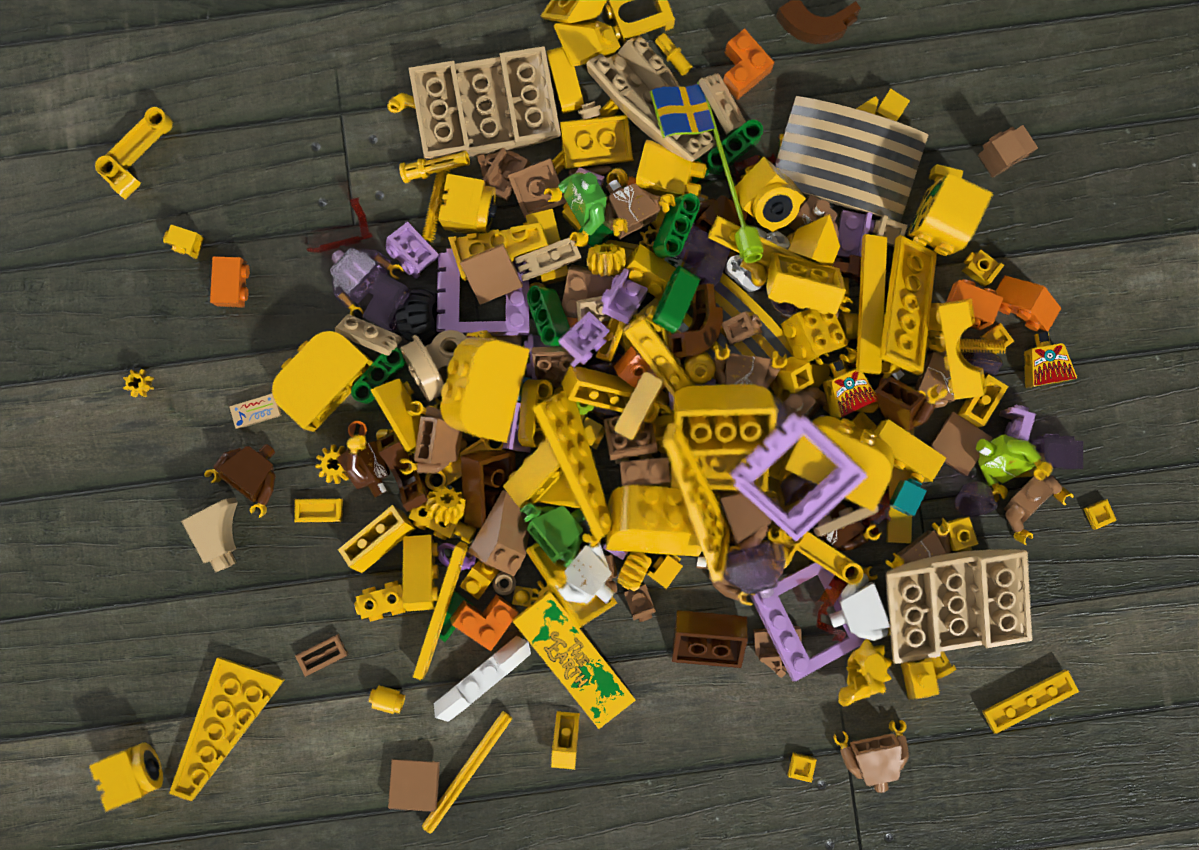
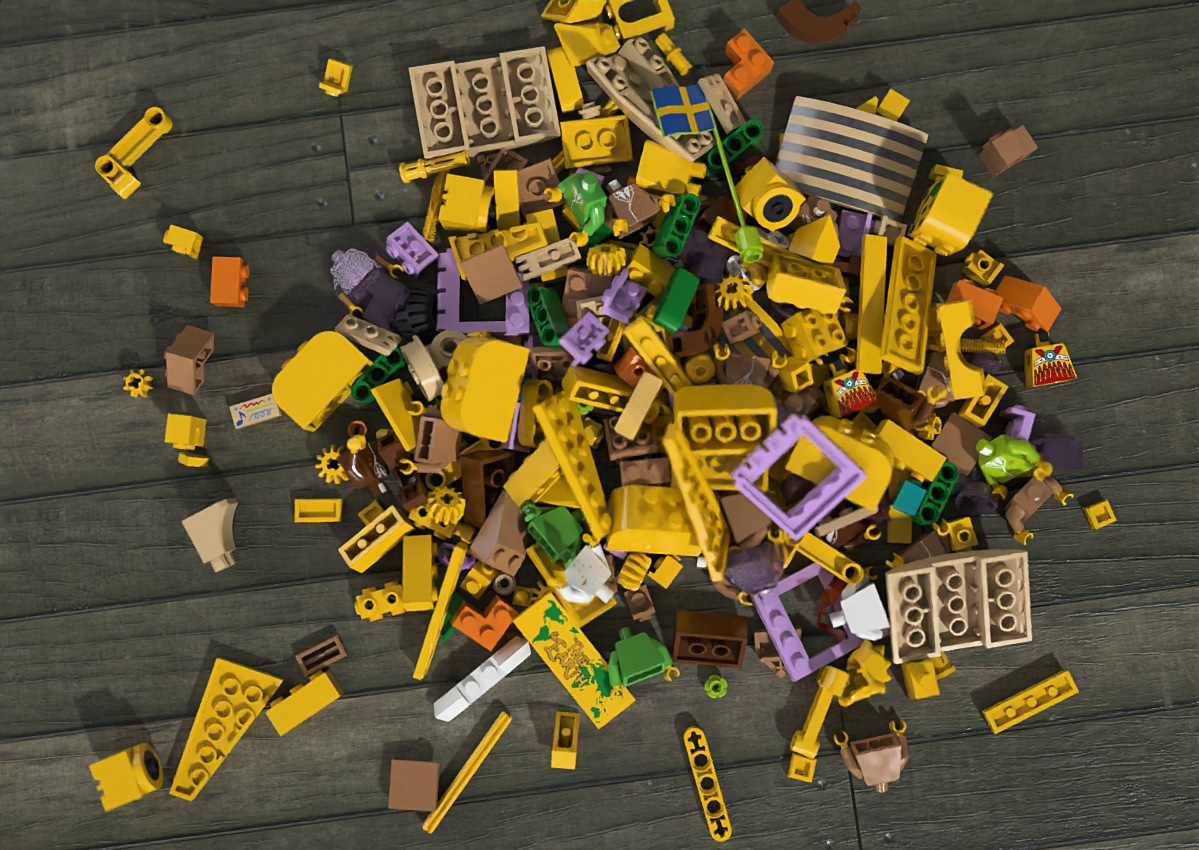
reddish brown torso [204,444,276,518] -> none
clear red piece [307,197,372,253] -> none
yellow brick [369,685,405,714] -> none
yellow arm [387,93,416,113] -> none
yellow plate [606,168,628,188] -> none
none -> medium nougat brick [164,325,214,395]
none -> yellow brick [165,414,206,450]
none -> yellow tile [178,452,210,467]
none -> yellow brick [265,670,345,736]
none -> yellow bracket [319,58,353,96]
none -> yellow tile [358,500,386,526]
none -> yellow tile [493,169,521,231]
none -> bright green torso [608,627,680,701]
none -> yellow beam [683,726,731,842]
none -> lime plate [704,675,727,698]
none -> yellow gear [714,273,754,313]
none -> yellow piece [790,665,850,759]
none -> green beam [911,462,959,526]
none -> yellow gear [912,413,942,440]

